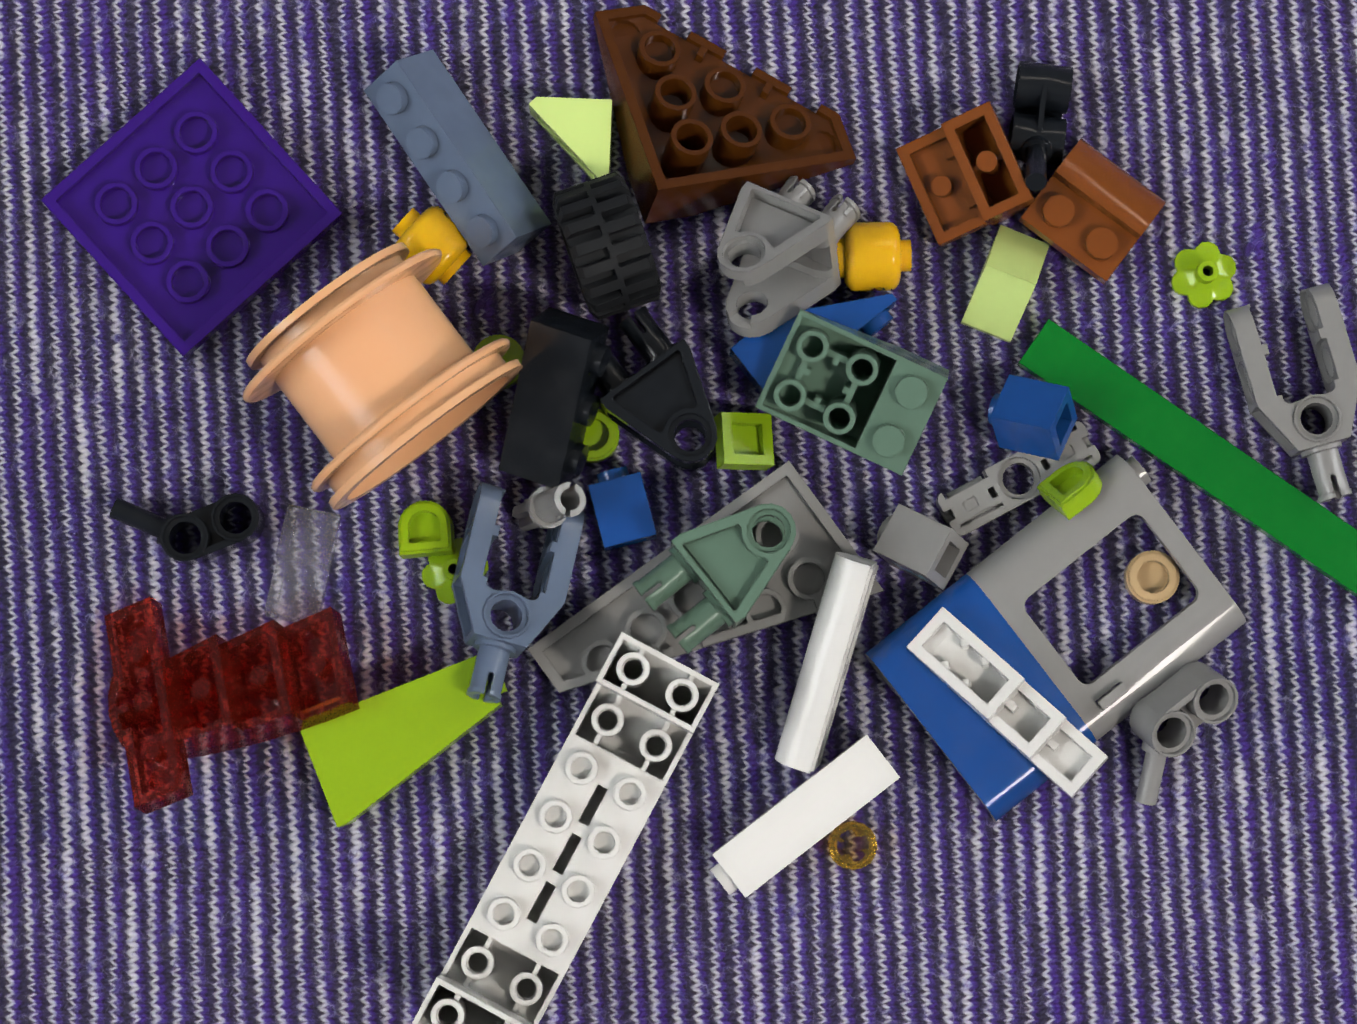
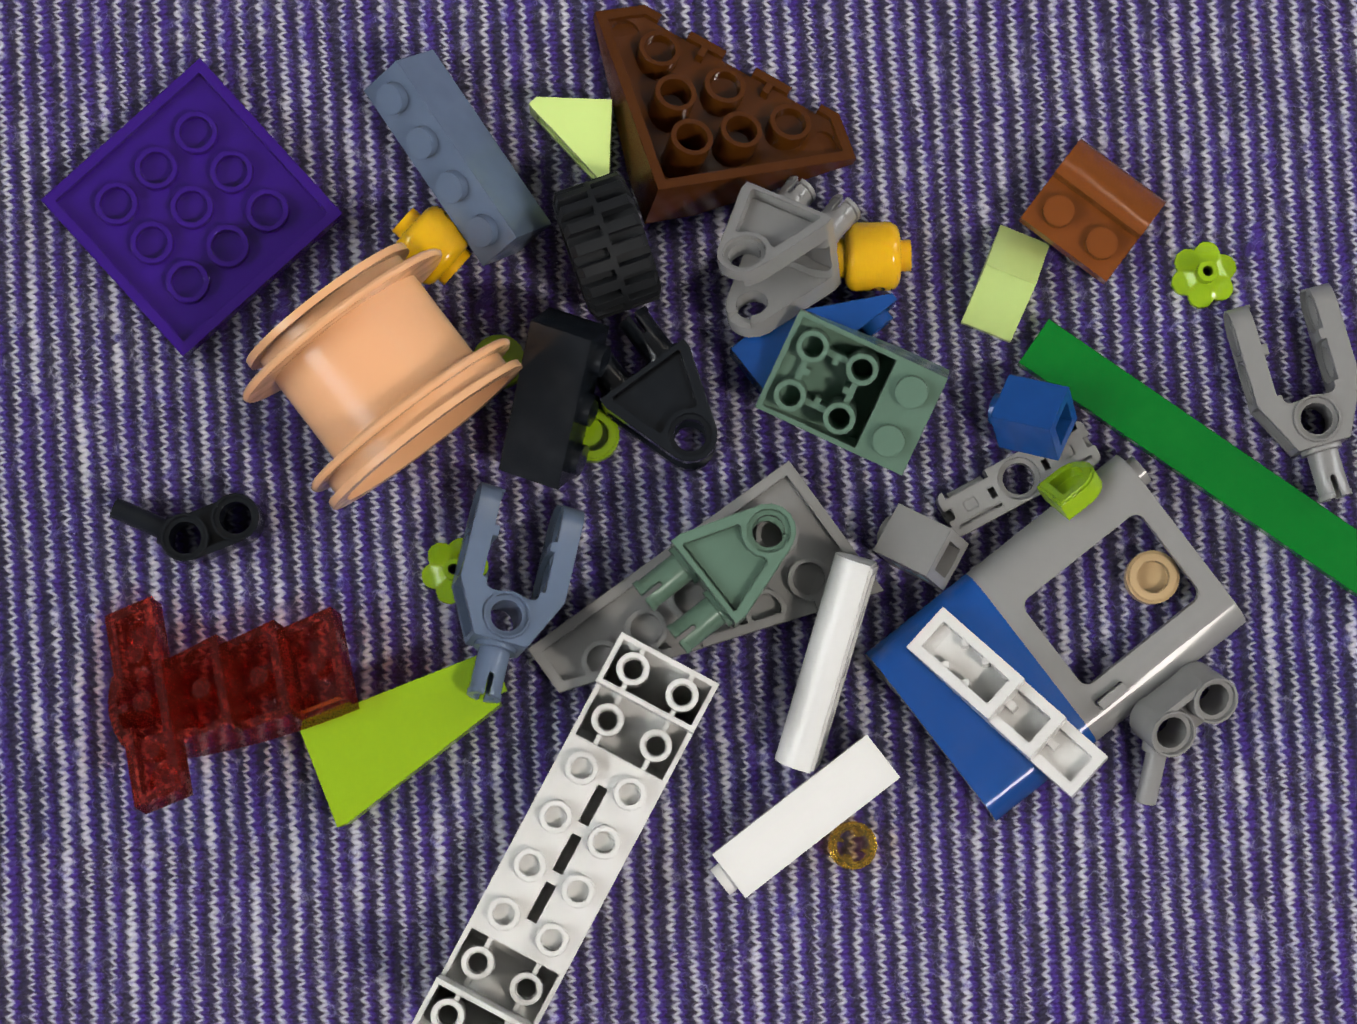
clear slope [264,504,341,627] -> none
lime tile [398,501,455,559] -> none
light grey axle [512,482,586,531] -> none
blue brick [588,466,657,552] -> none
lime plate [714,412,775,471] -> none
dark orange brick [896,101,1035,247] -> none
black beam [1008,61,1073,191] -> none

